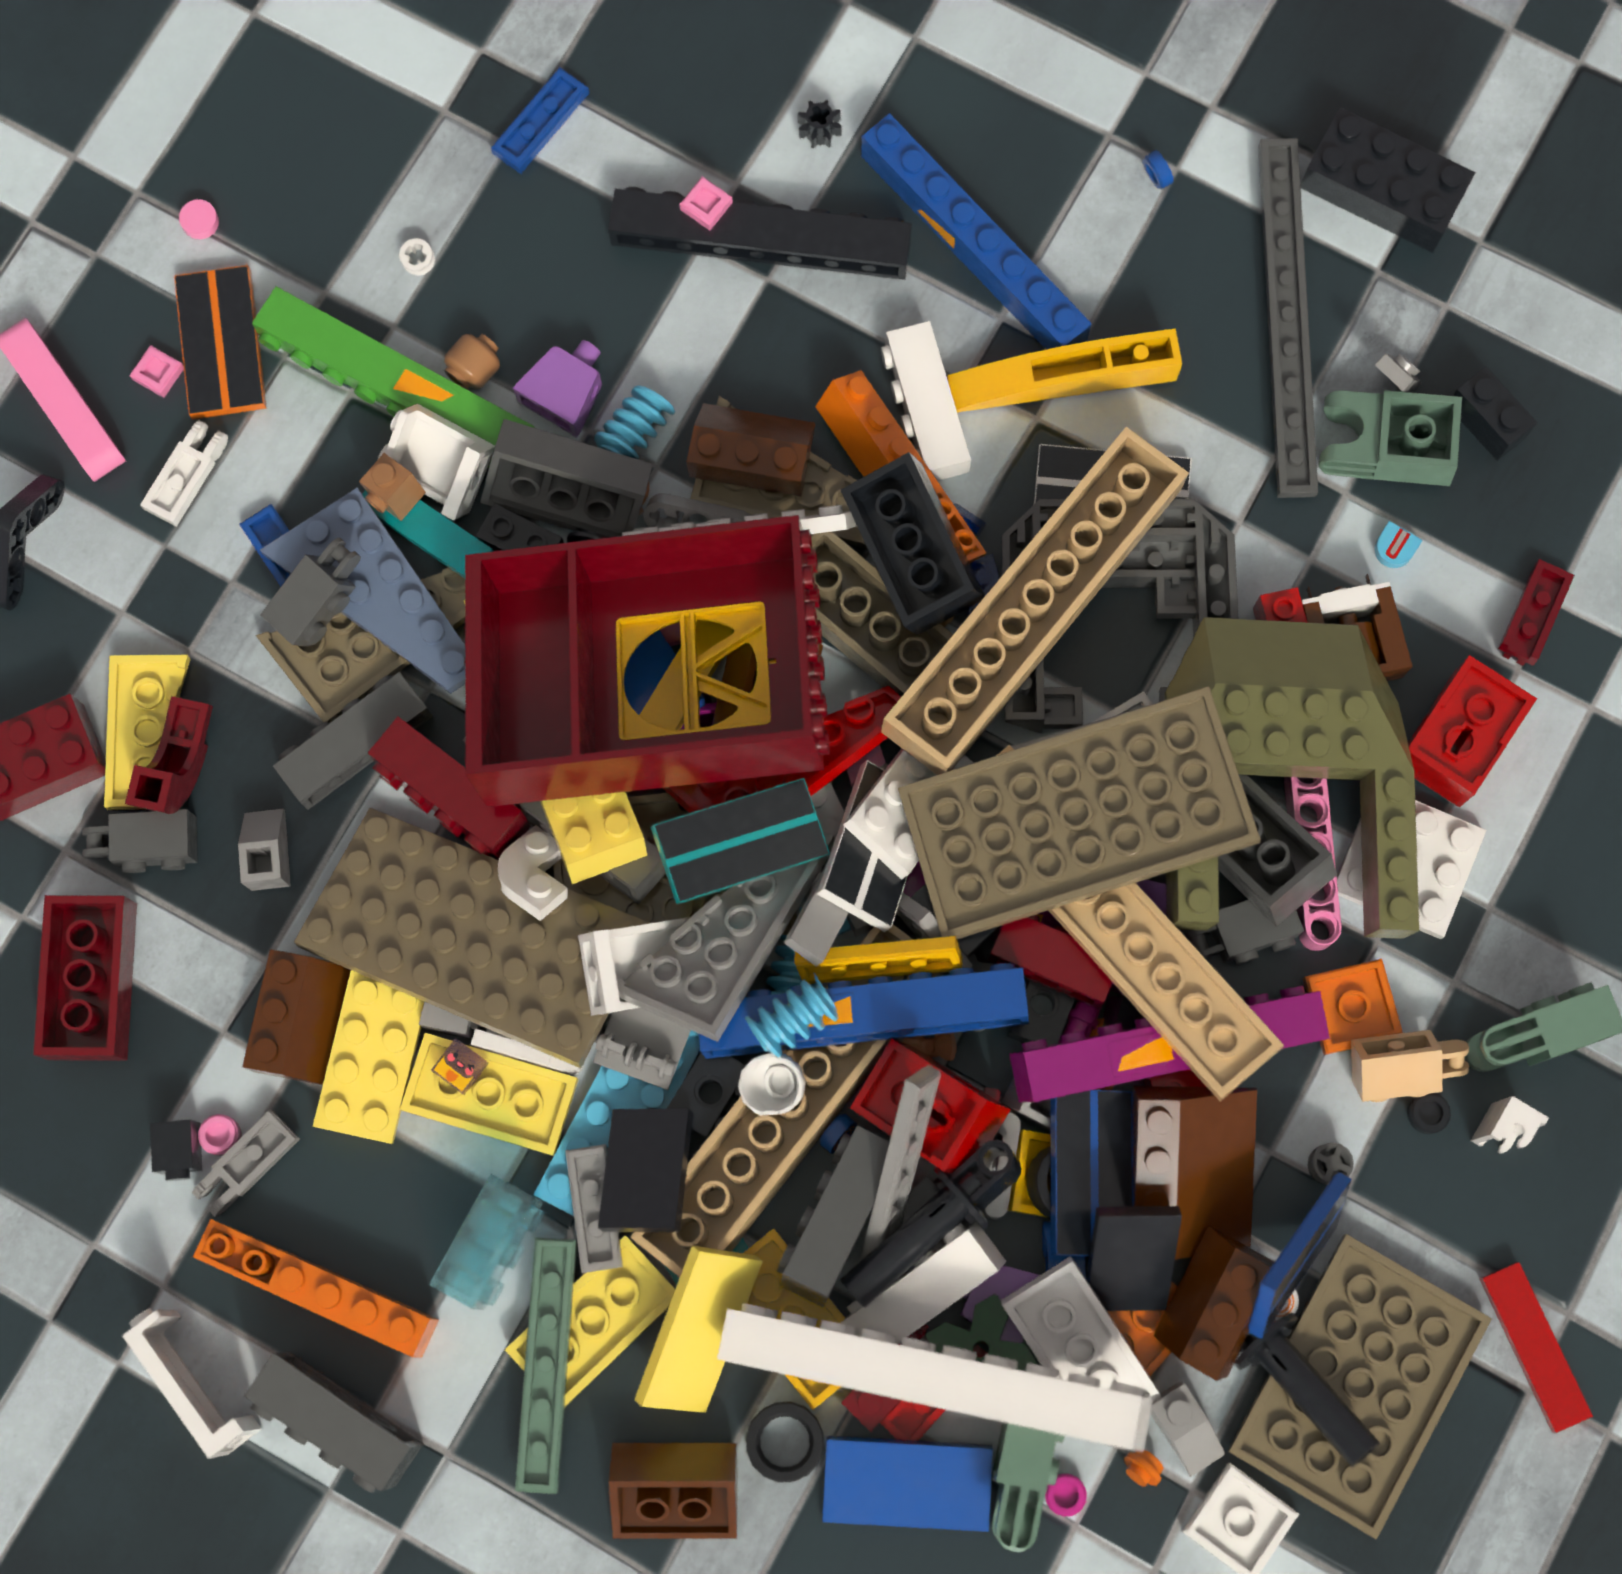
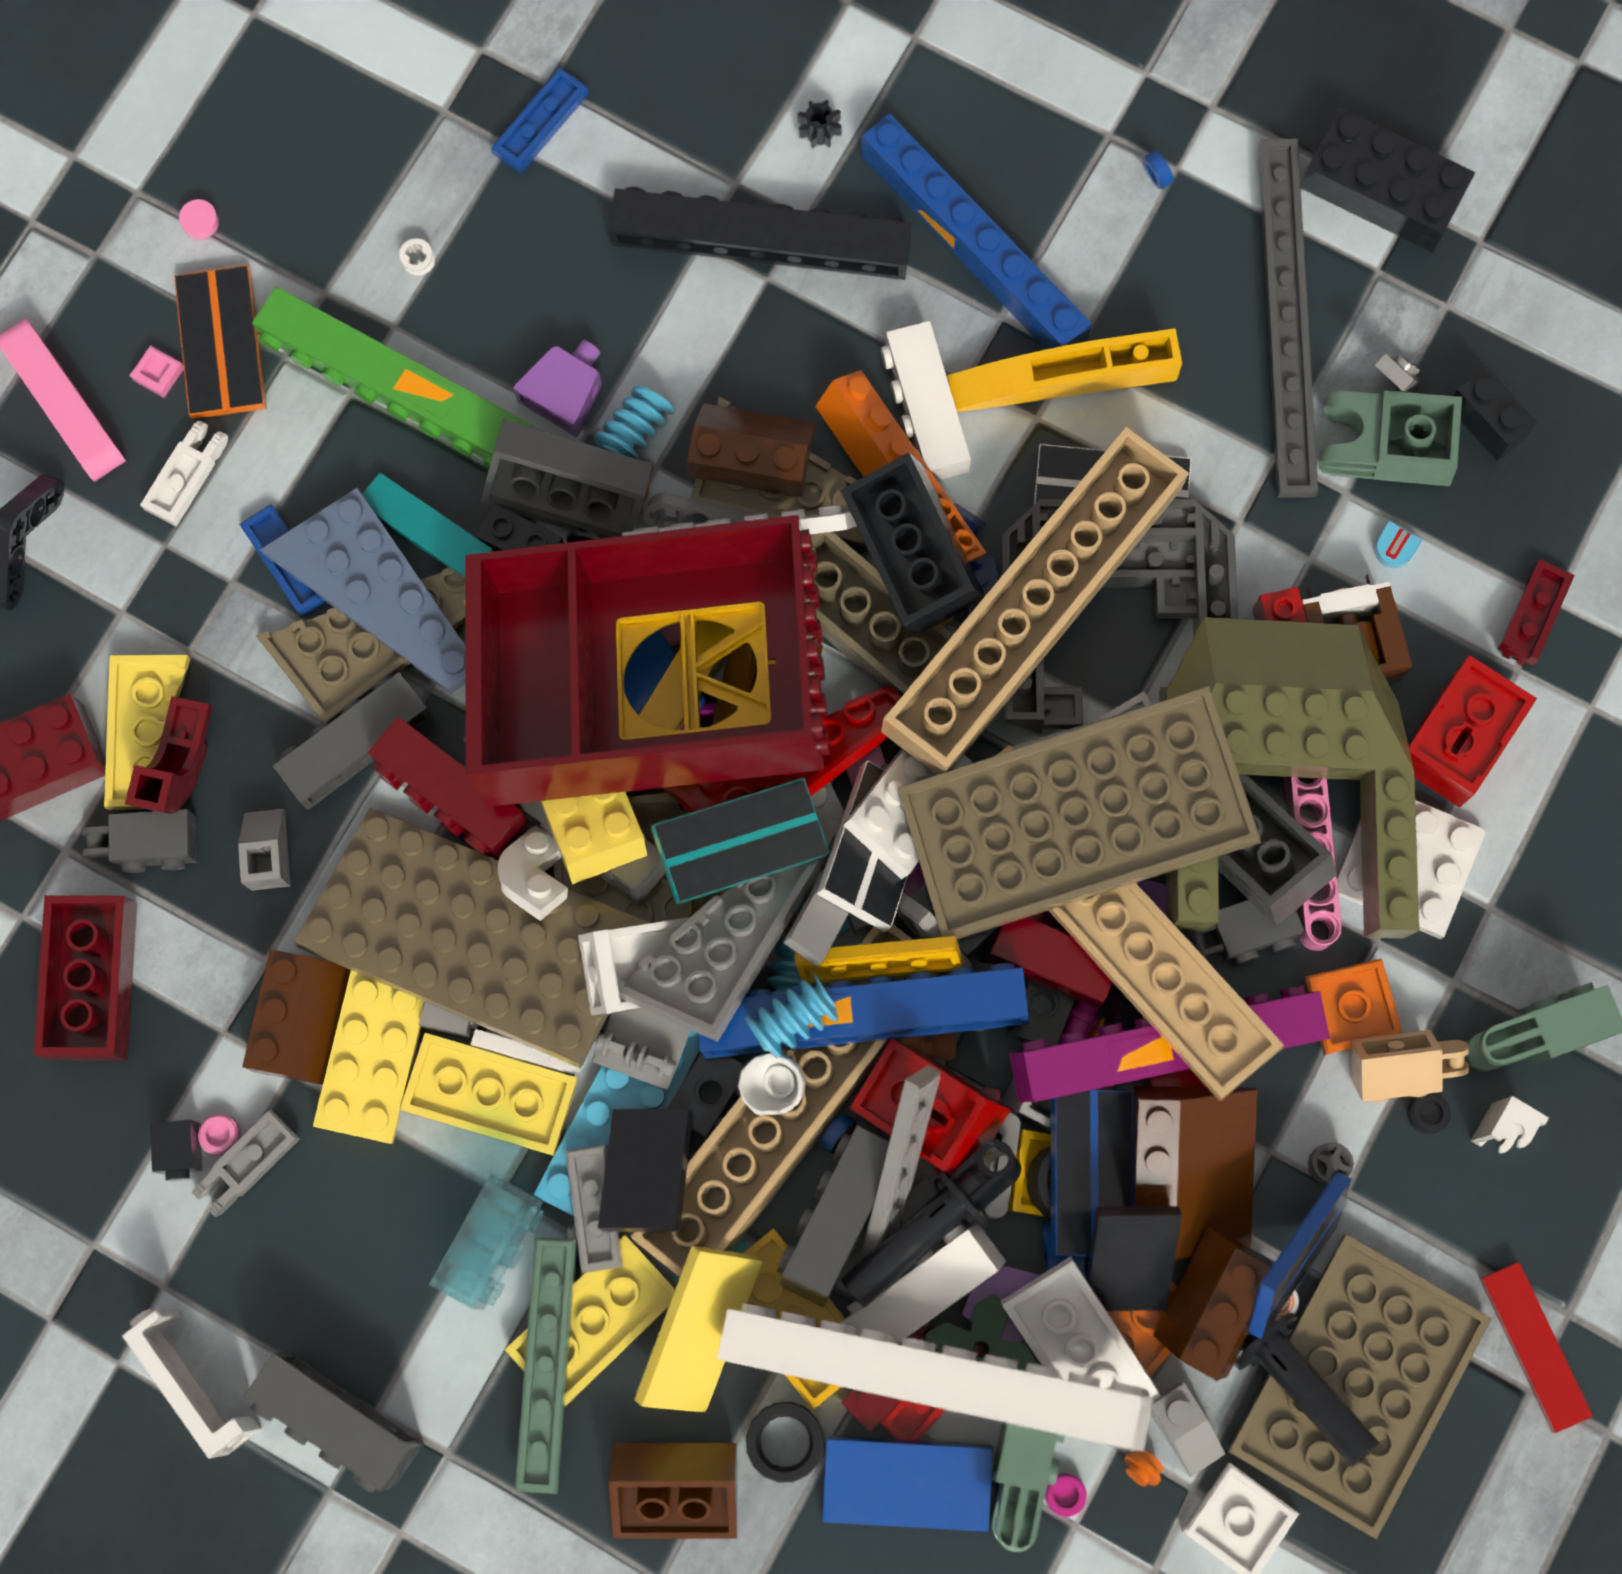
orange slope [193,1219,439,1358] -> none
dark grey brick [260,538,361,646] -> none
medium nougat brick [359,453,426,521] -> none
white panel [378,404,495,521] -> none
tile [431,1038,489,1095] -> none
medium nougat head [444,334,500,390] -> none
bright pink tile [679,176,733,230] -> none

